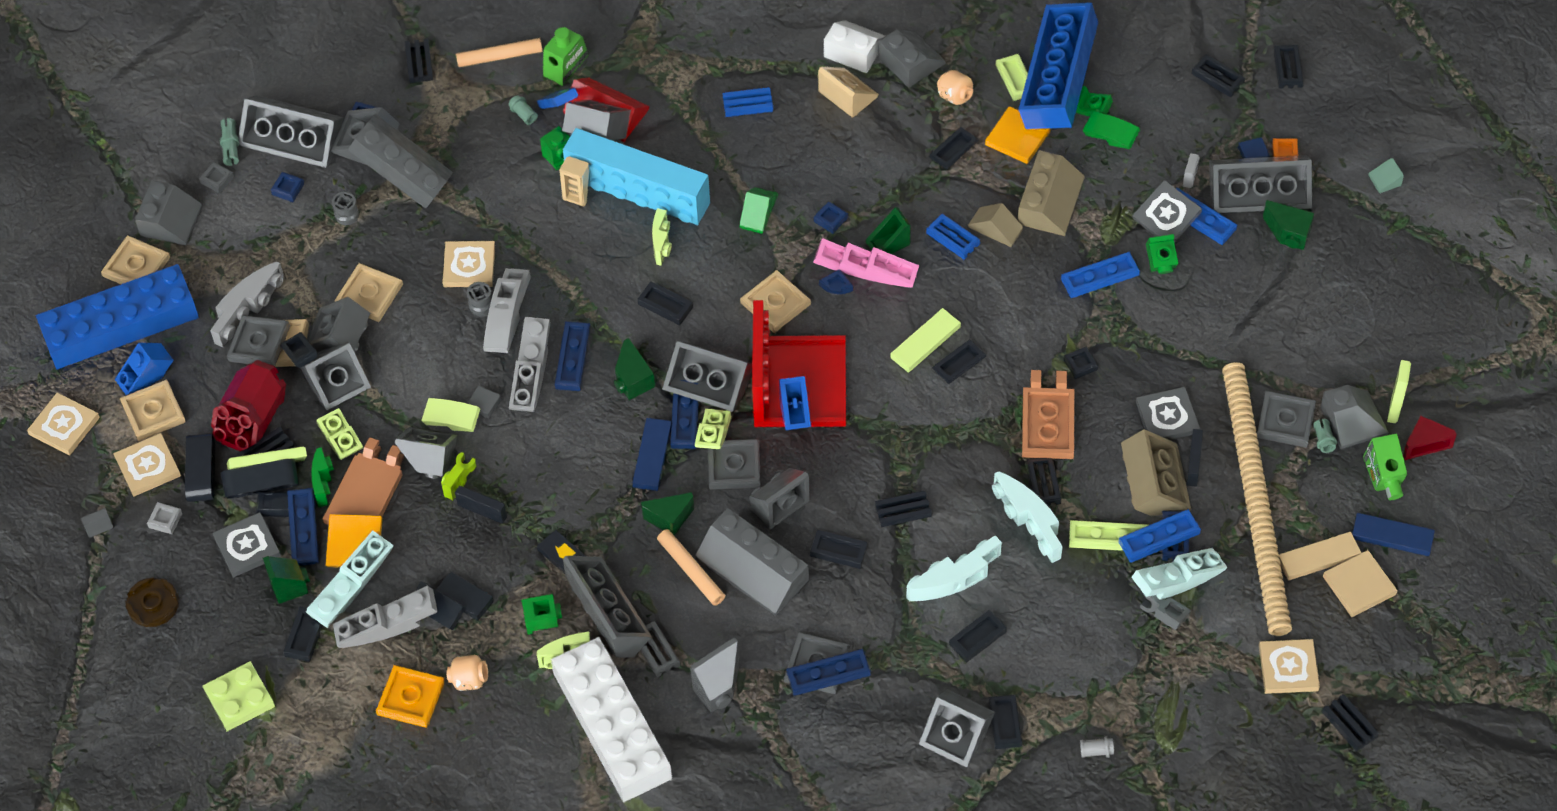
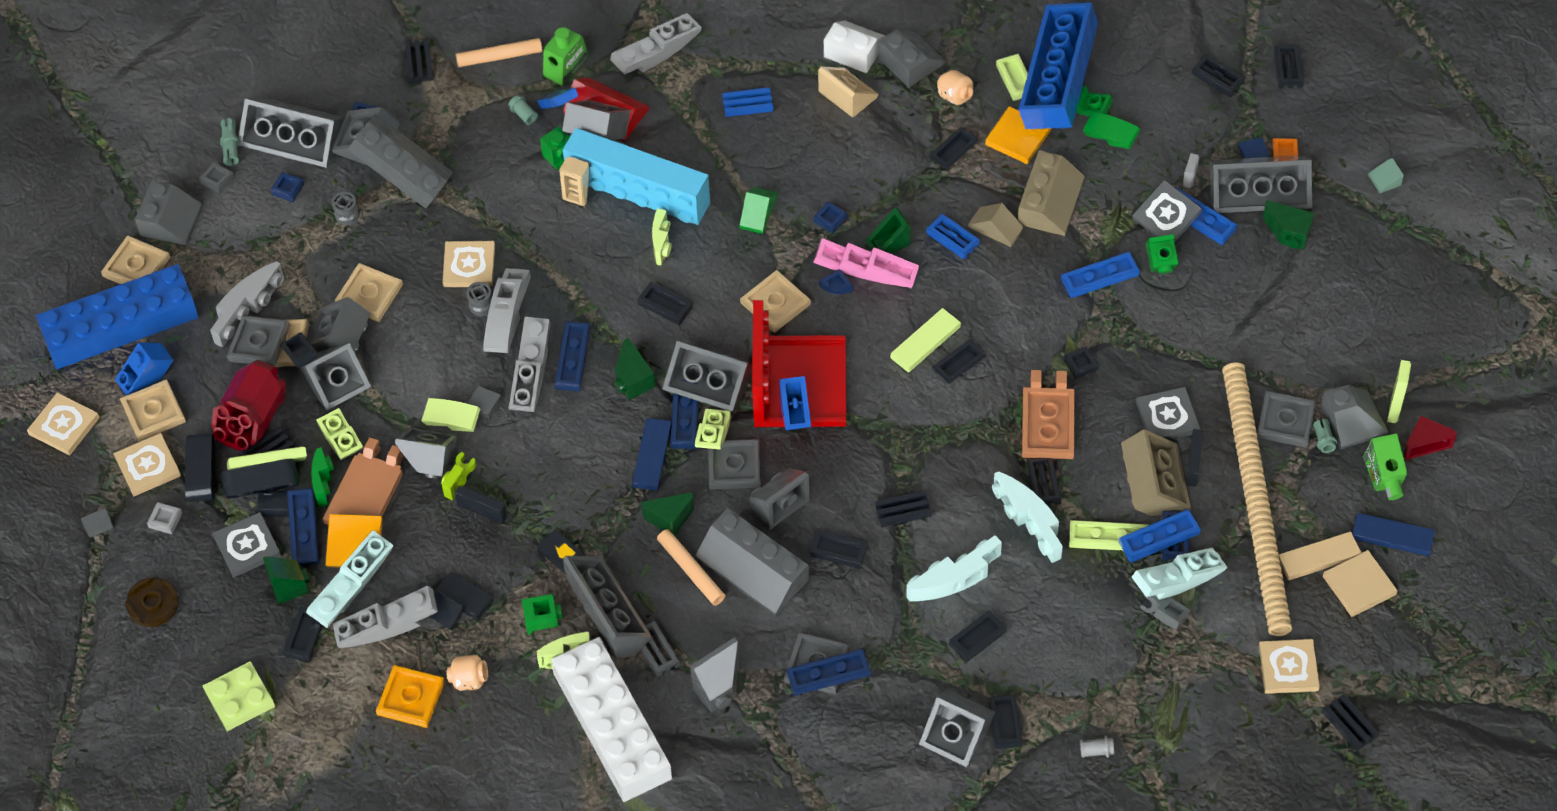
none -> light grey slope [610,13,702,74]

